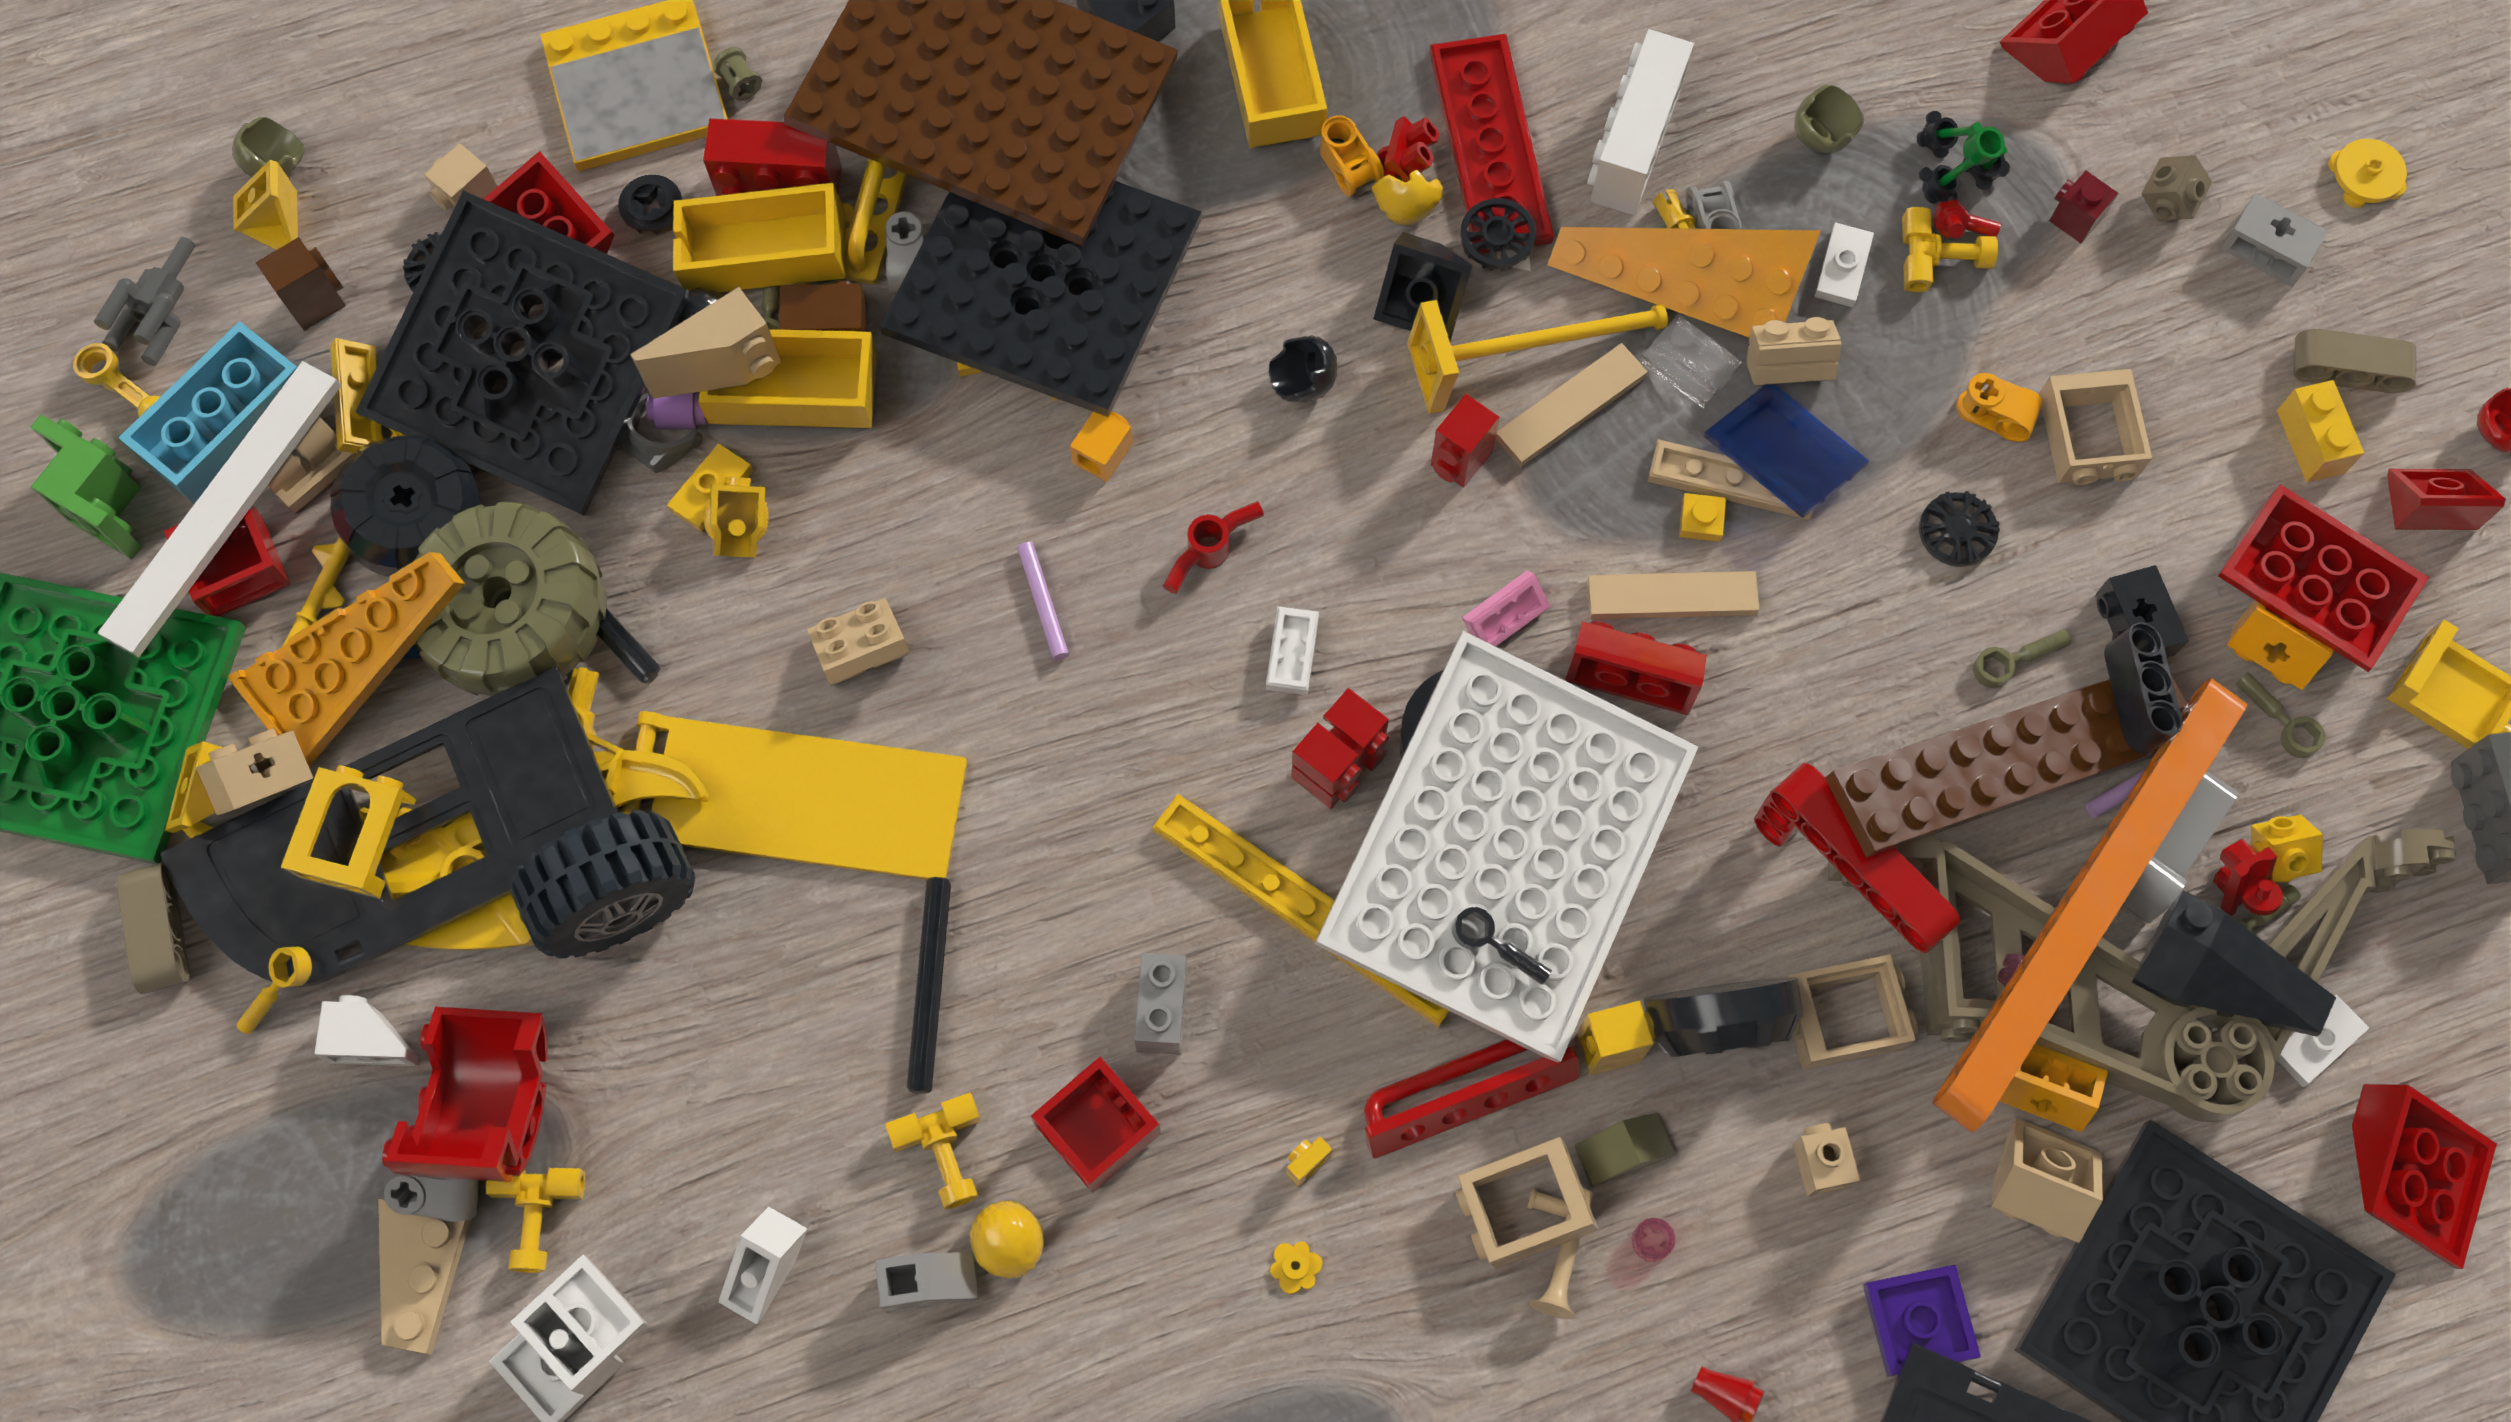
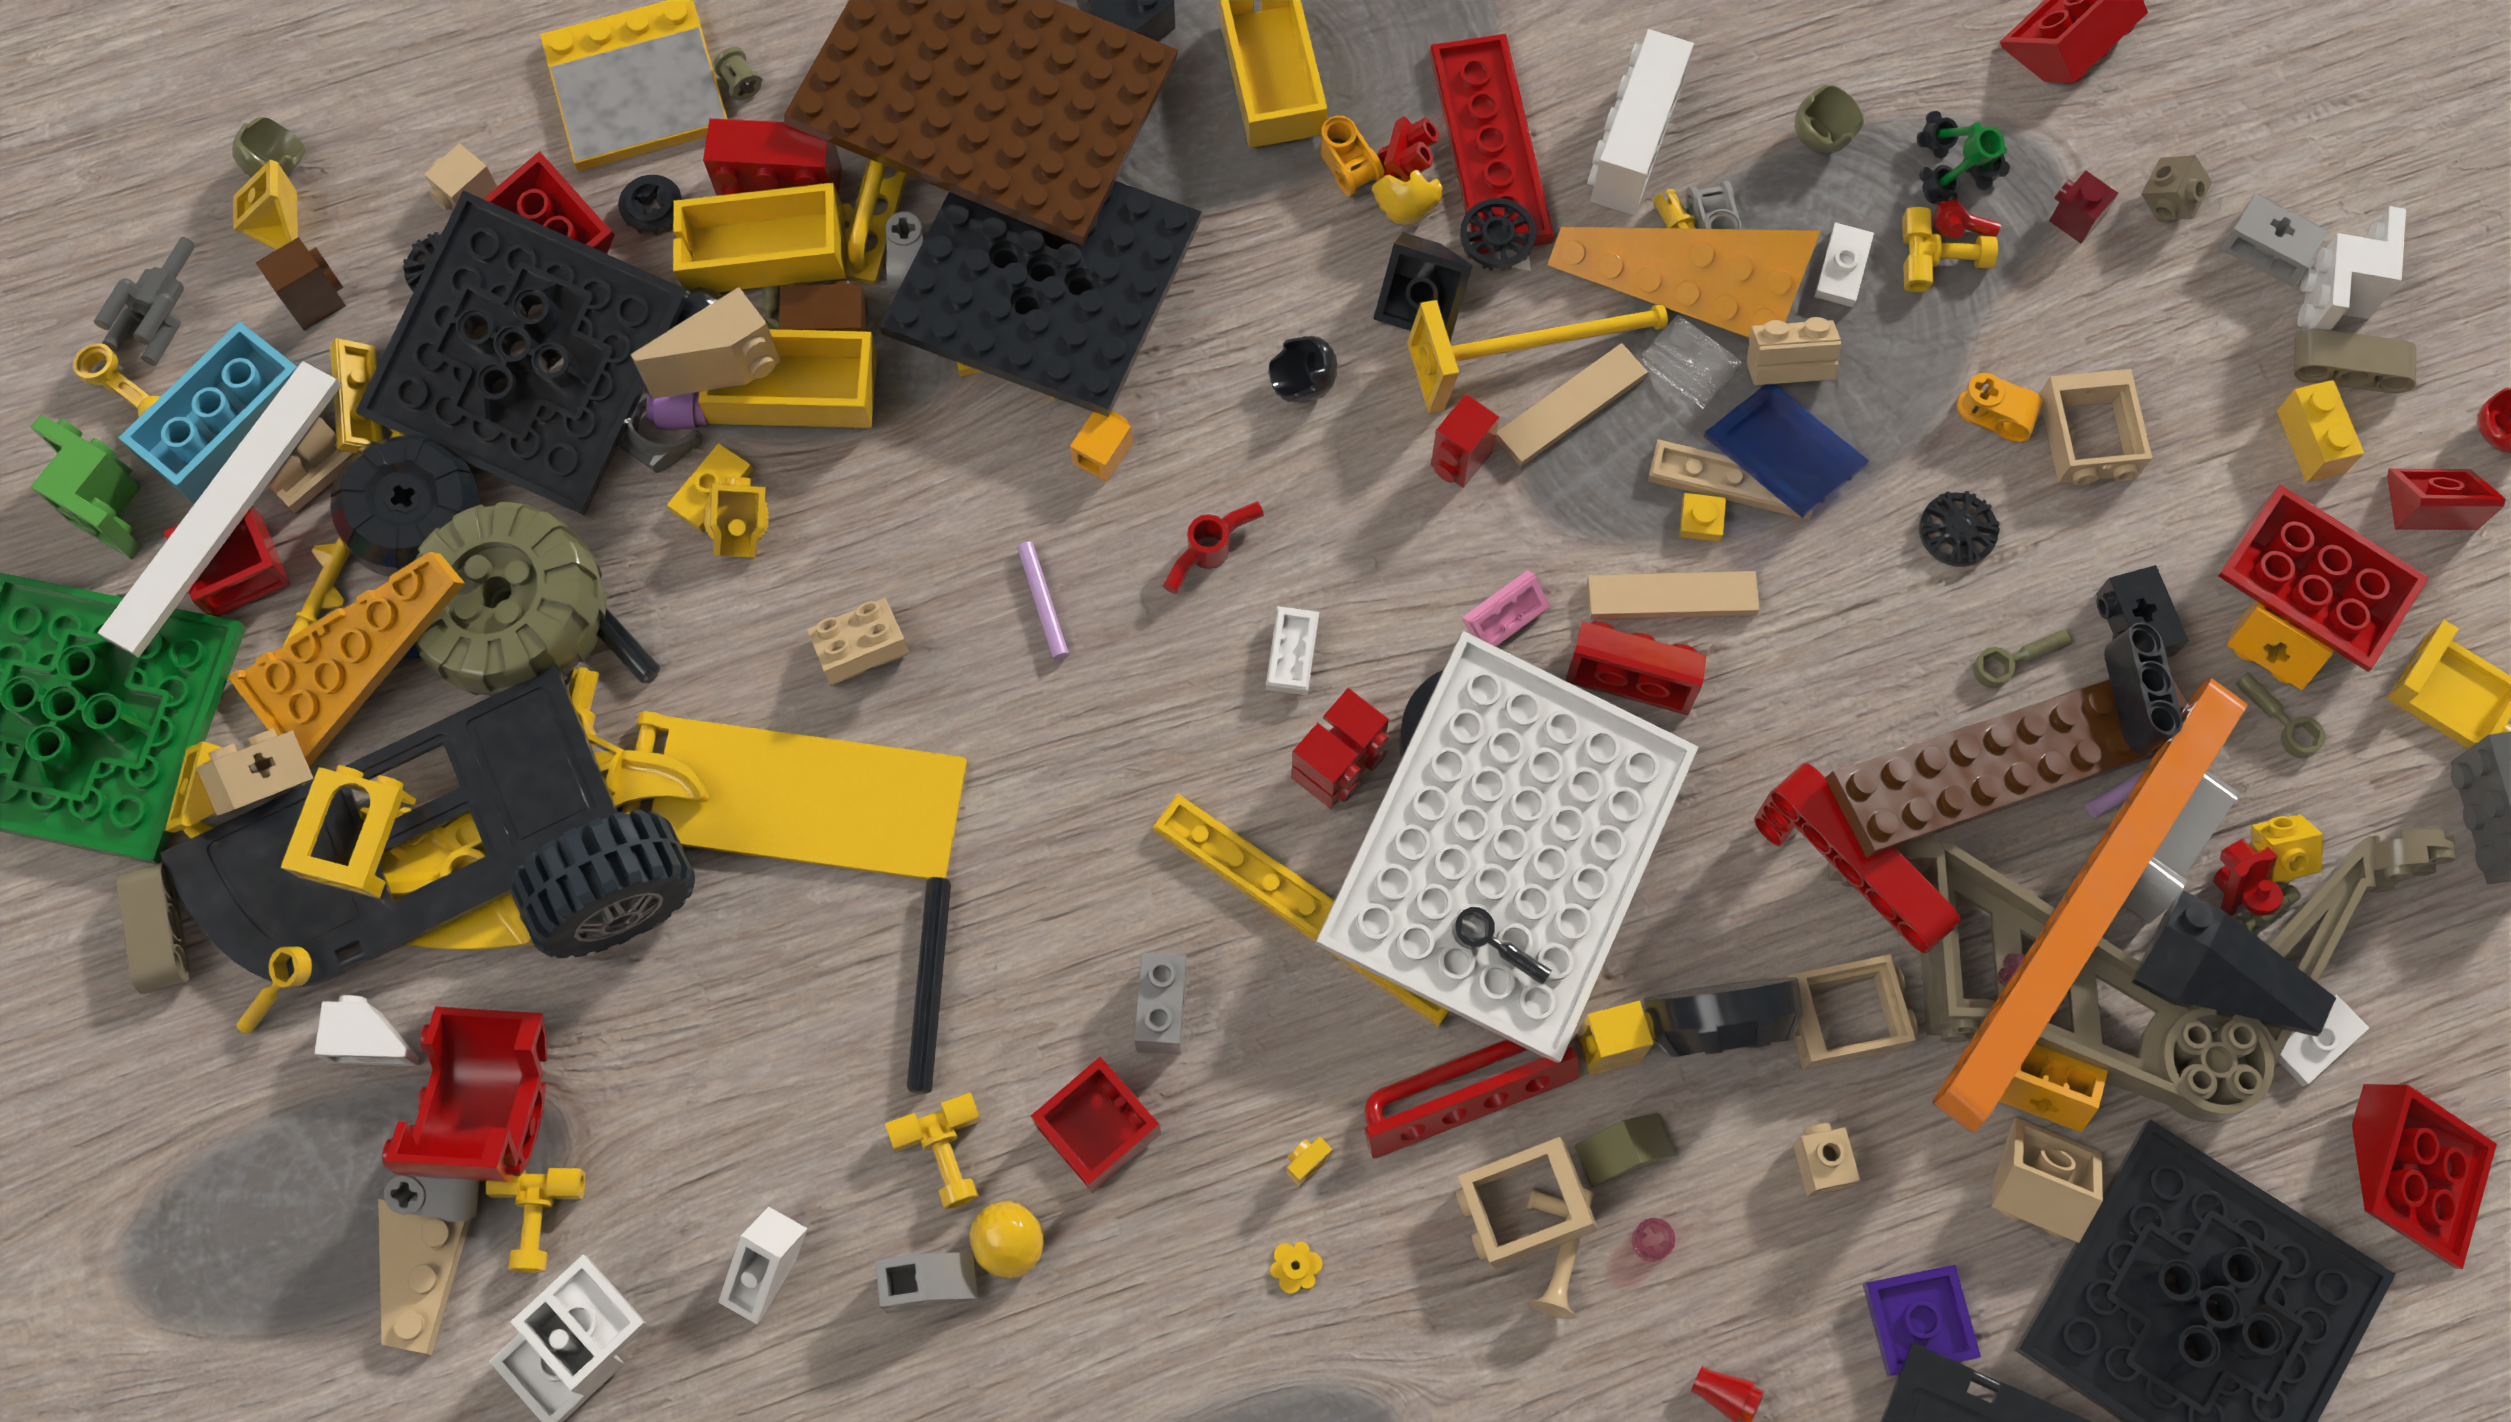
yellow piece [2328,138,2407,208] -> none
none -> white bracket [2297,206,2406,331]

